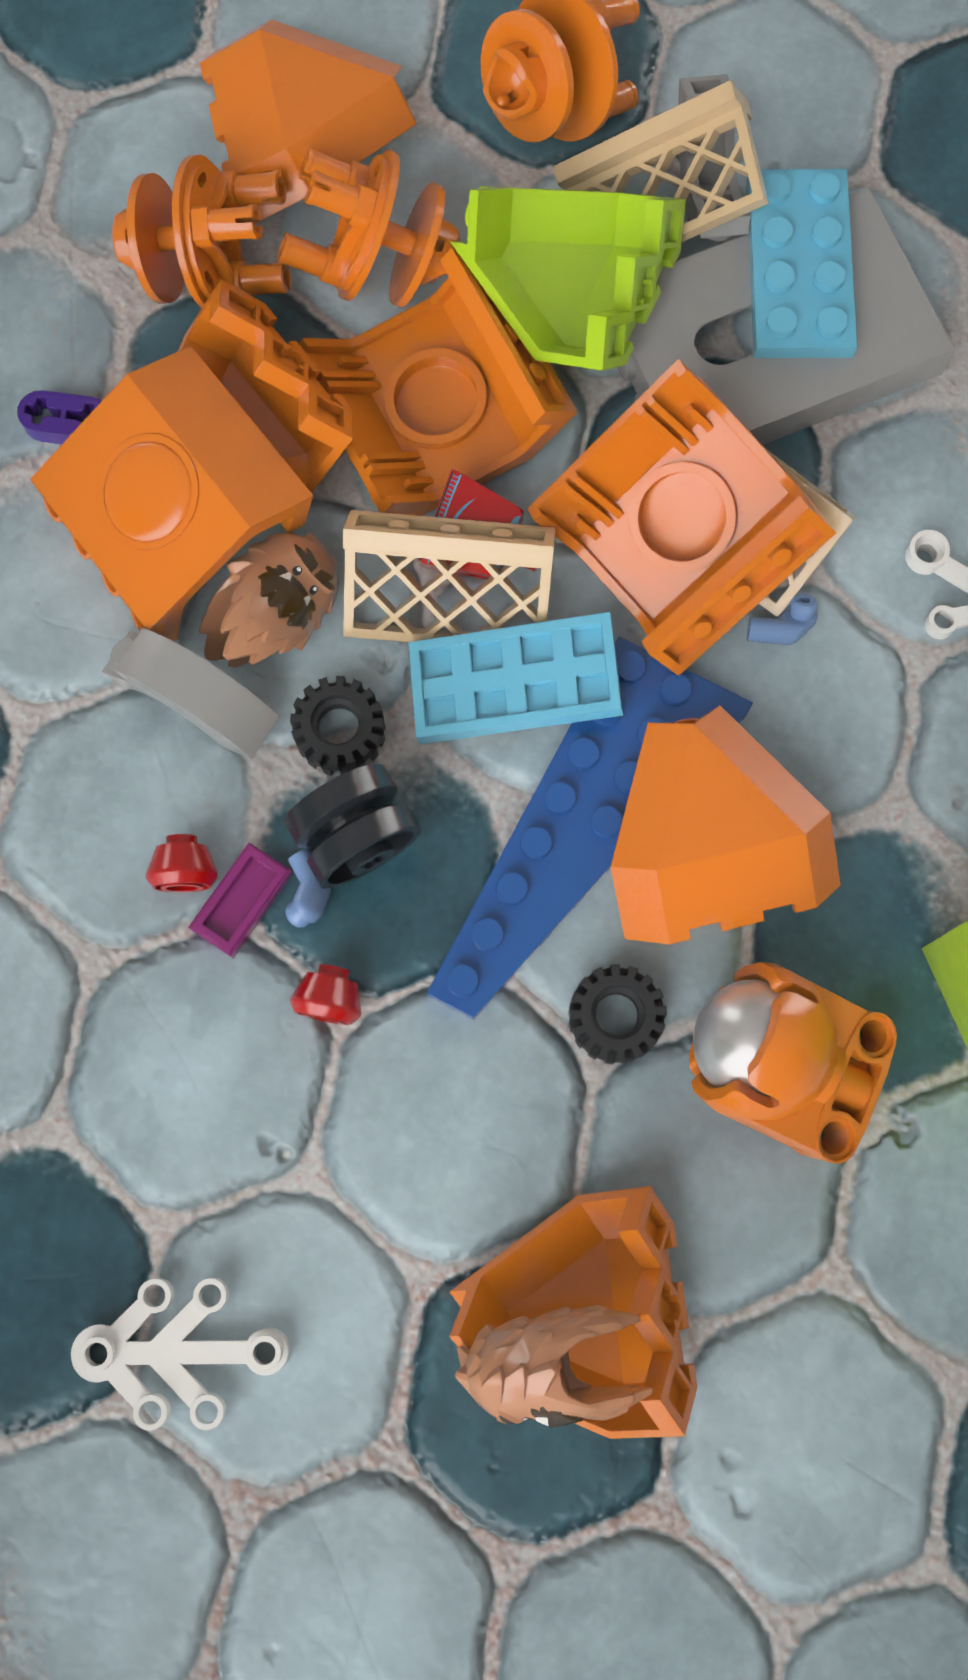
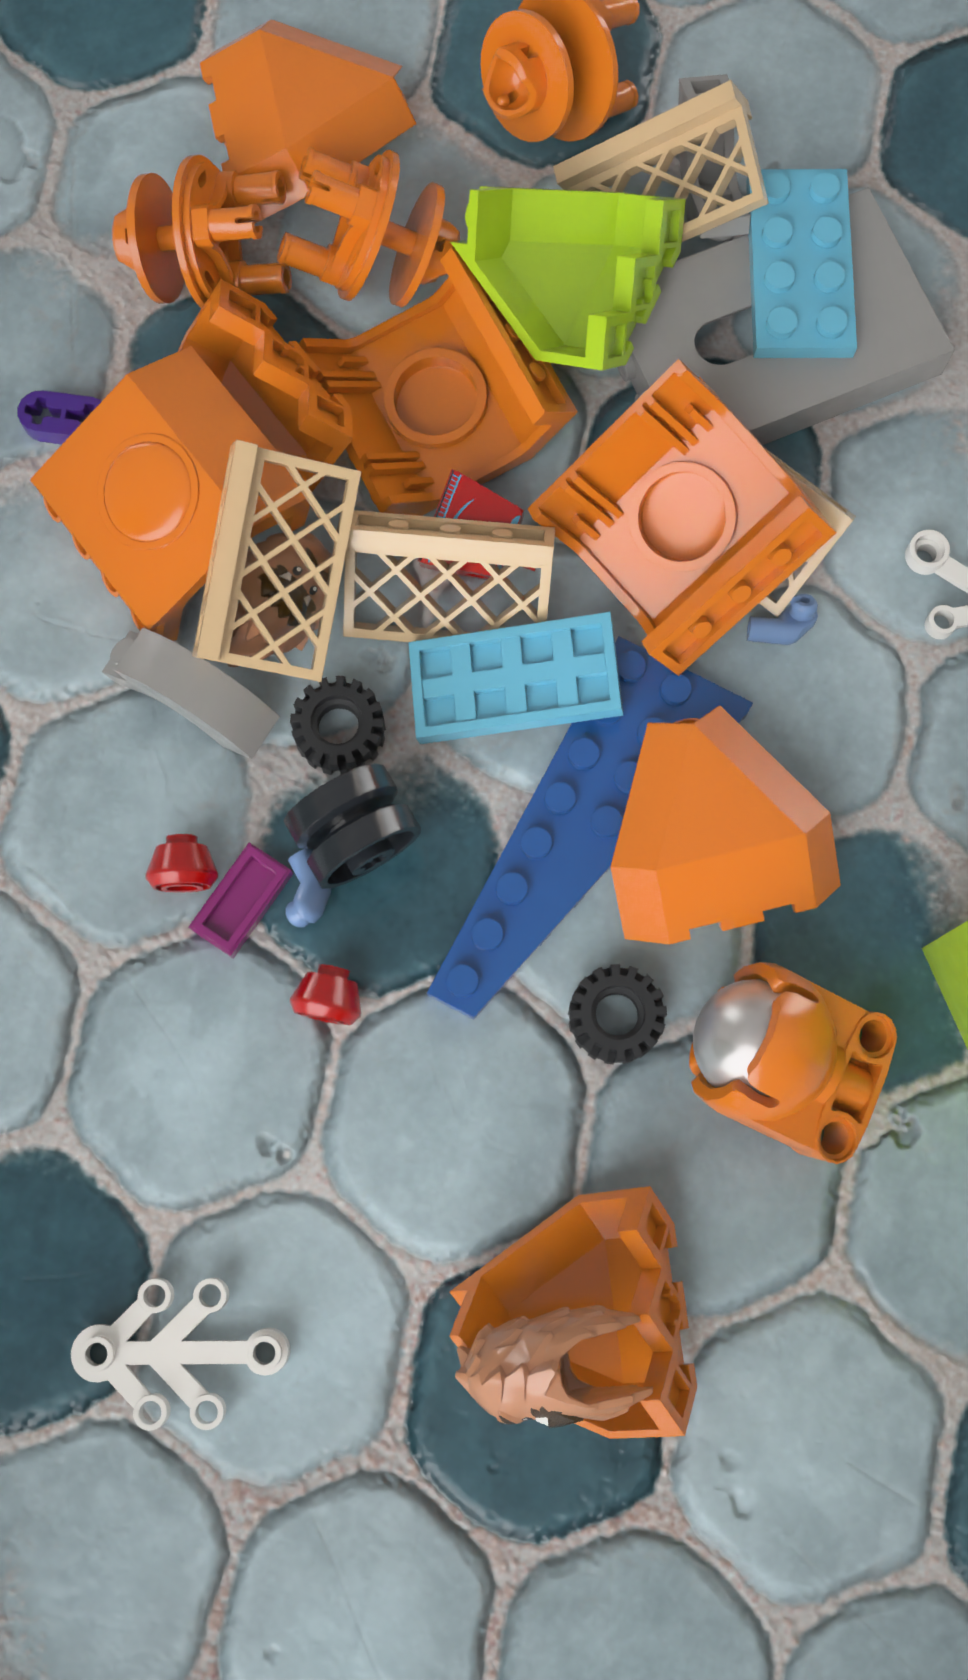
none -> tan fence [192,440,361,682]

